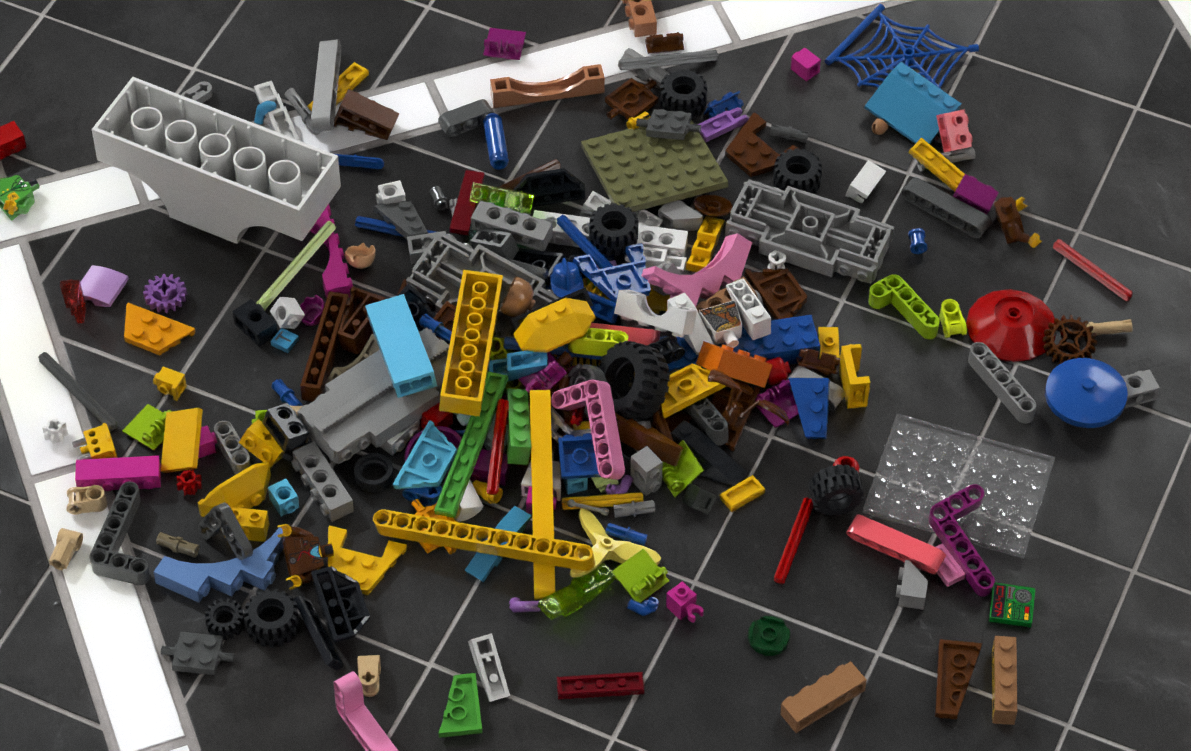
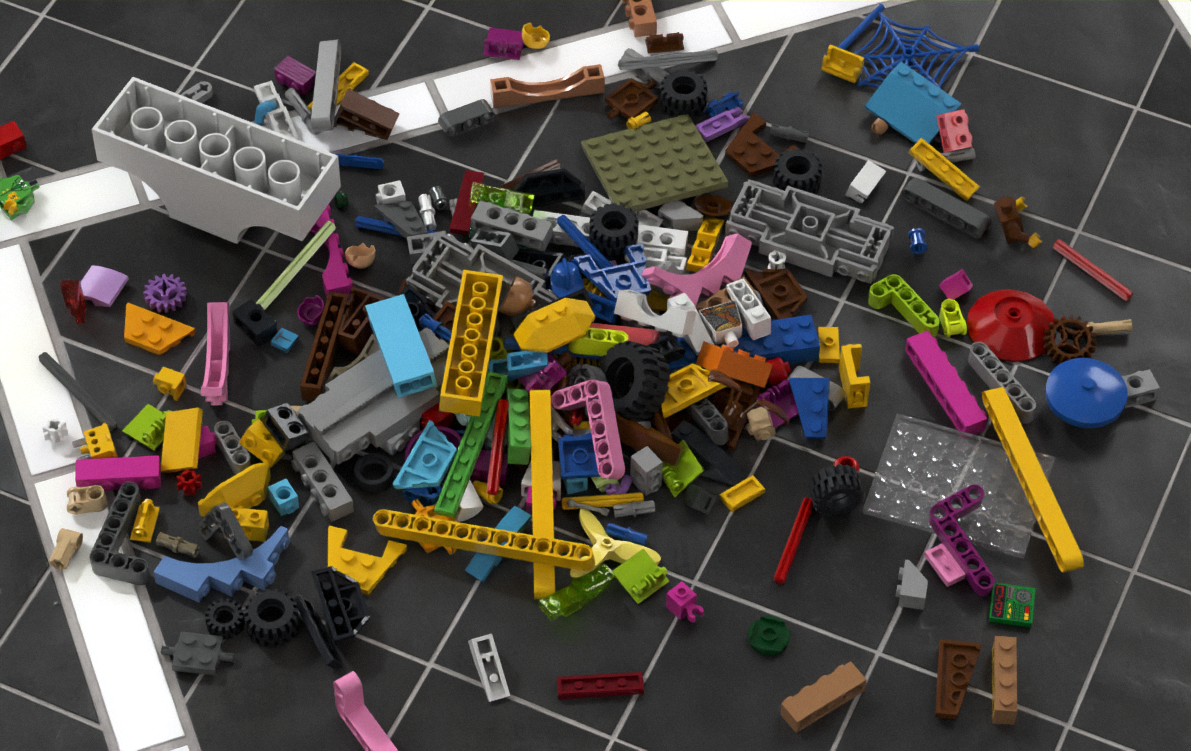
white brick [270,297,305,329] -> none
blue axle [271,379,303,406] -> none
reddish brown torso [277,524,334,590] -> none
tan piece [358,655,381,697] -> none
bright green wing [439,673,482,738] -> none
blue axle [483,113,509,170] -> none
medium lavender arm [509,597,541,613] -> none
blue arm [626,597,659,616] -> none
dark grey plate [636,109,701,140] -> none
dark pink brick [791,48,821,82] -> none
reddish brown hinge [796,348,840,375] -> none
coral beam [846,514,946,574] -> none
magenta brick [953,174,999,215] -> none
none -> yellow hinge [130,499,160,542]
none -> bright pink arch [201,302,230,405]
none -> magenta brick [274,56,316,96]
none -> dark green plate [334,191,349,210]
none -> white pin [418,194,436,231]
none -> yellow hair [522,23,550,49]
none -> tan brick [746,407,776,441]
none -> yellow hinge [821,45,864,83]
none -> dark pink brick [905,331,988,439]
none -> dark pink panel [939,269,973,300]
none -> yellow beam [982,387,1084,573]

